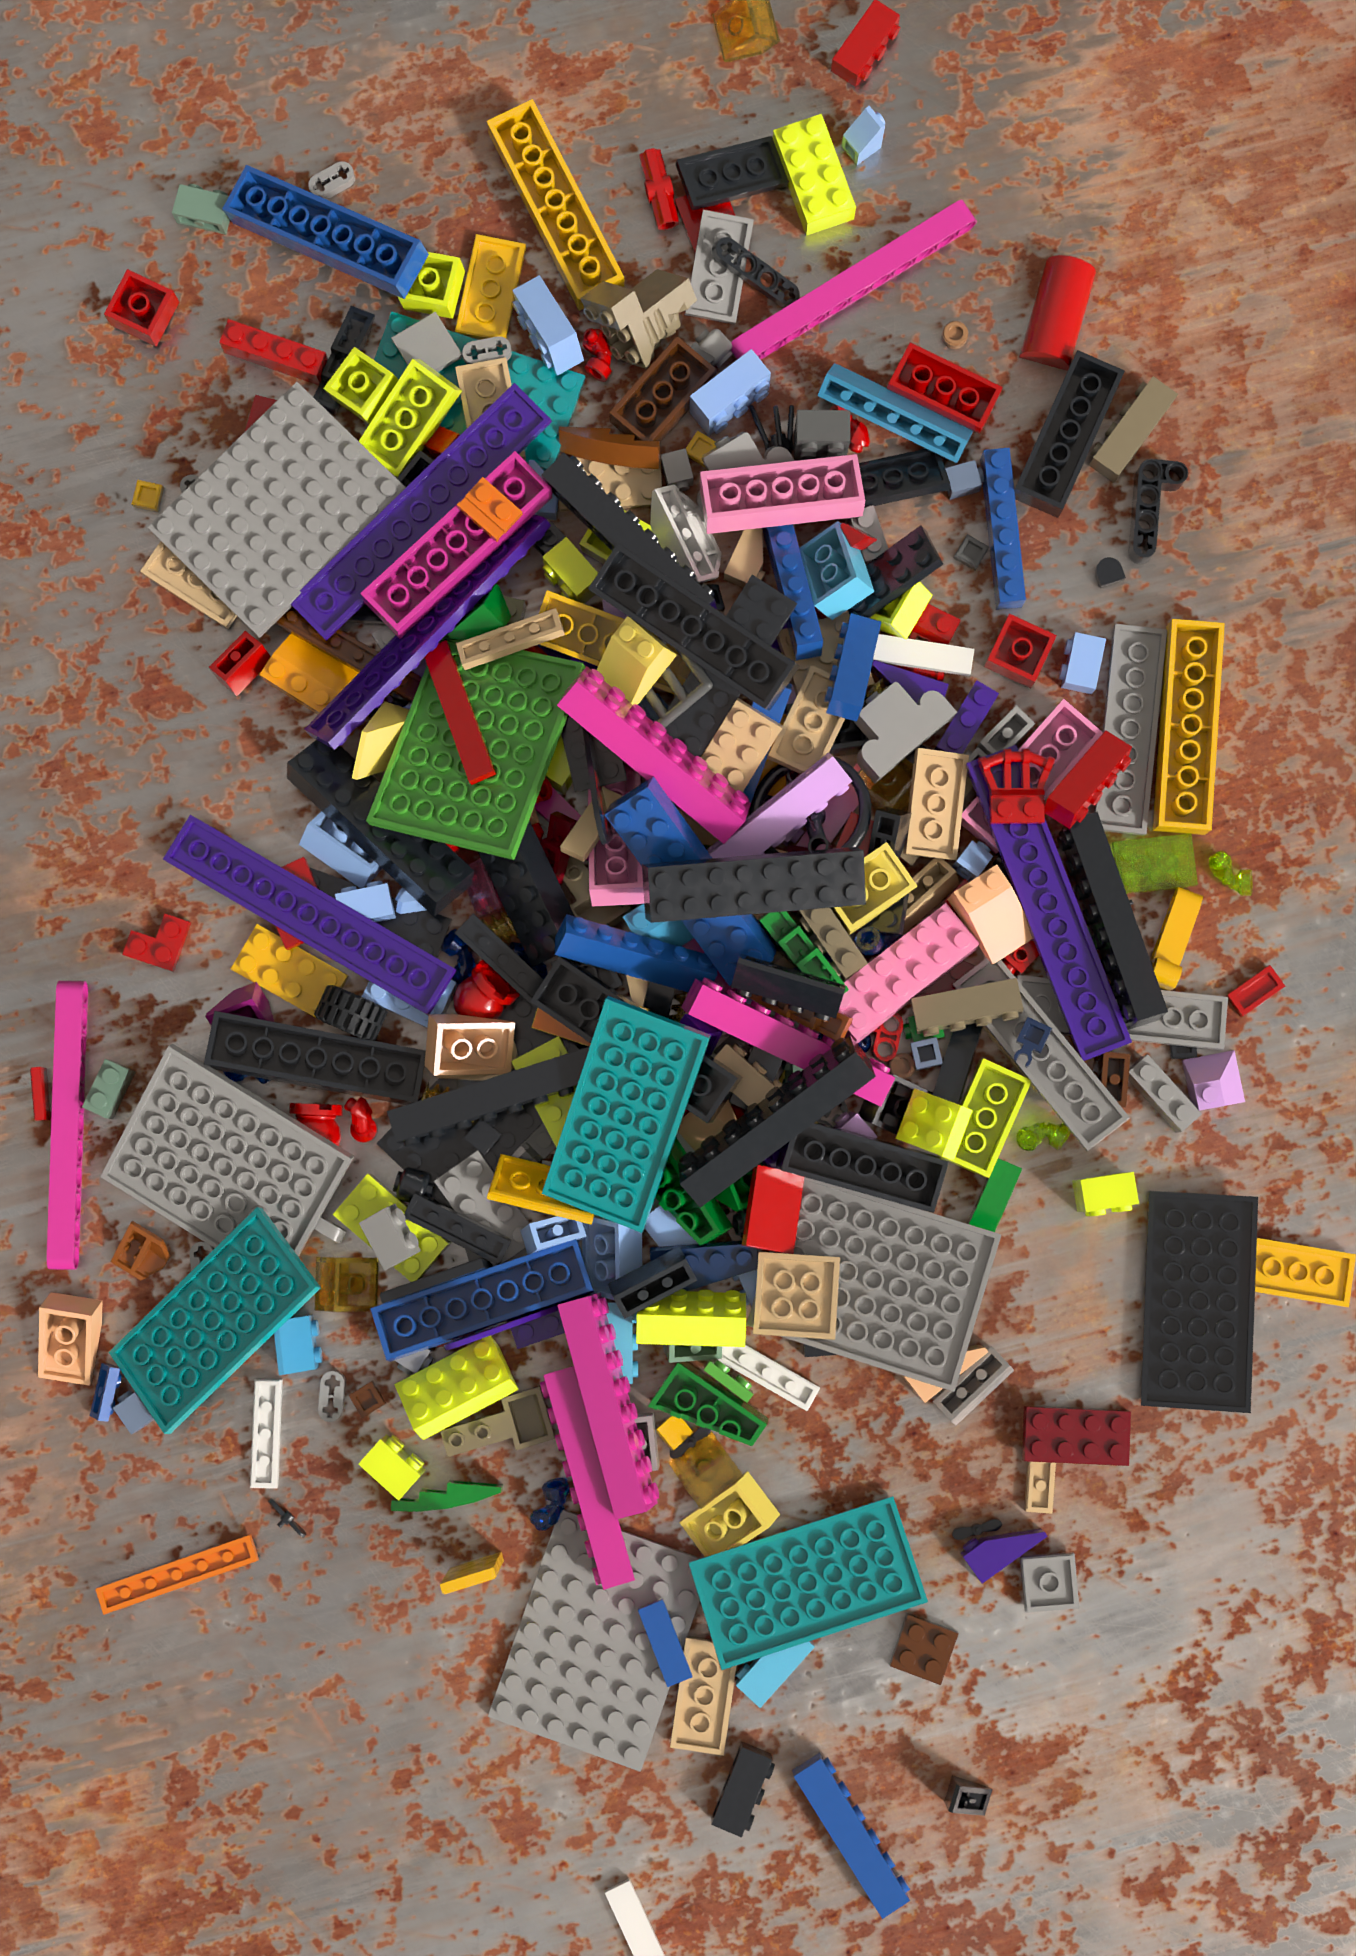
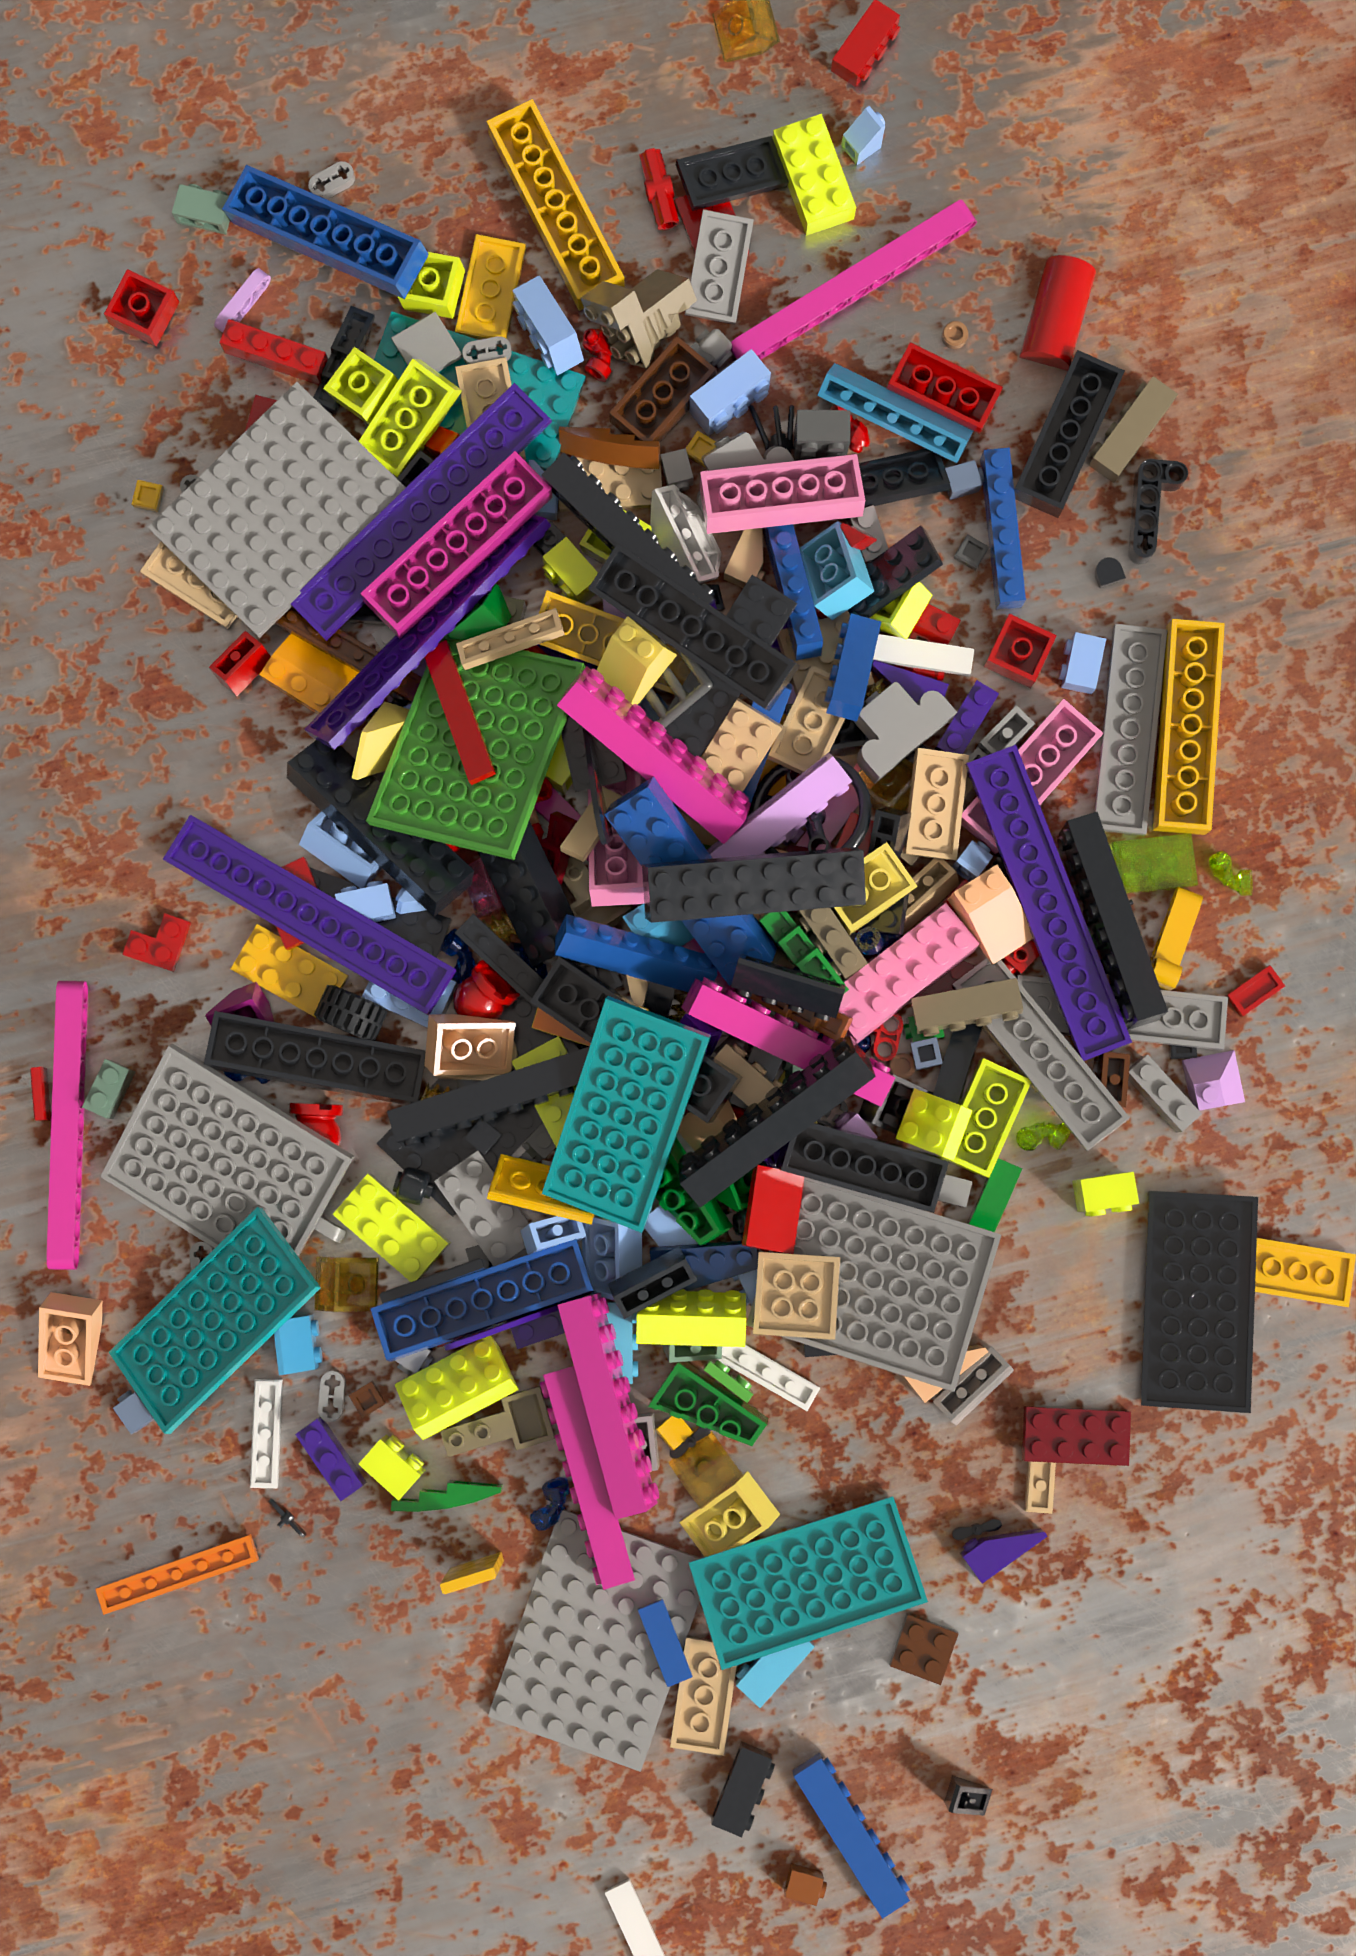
blue plate [90,1363,121,1422] -> none
dark orange slope [110,1221,170,1281] -> none
red arm [344,1097,378,1143] -> none
light grey brick [359,1204,421,1271] -> none
black plate [404,1192,512,1265] -> none
orange plate [457,477,523,542] -> none
black beam [712,237,800,307] -> none
red plate [978,749,1055,824] -> none
dark blue plate [1014,1017,1052,1068] -> none
light grey plate [1020,1552,1079,1613] -> none
red brick [1044,730,1132,829] -> none
none -> lavender beam [214,268,271,333]
none -> dark purple brick [295,1417,367,1502]
none -> dark orange brick [784,1863,827,1906]
none -> light grey brick [938,1175,972,1207]

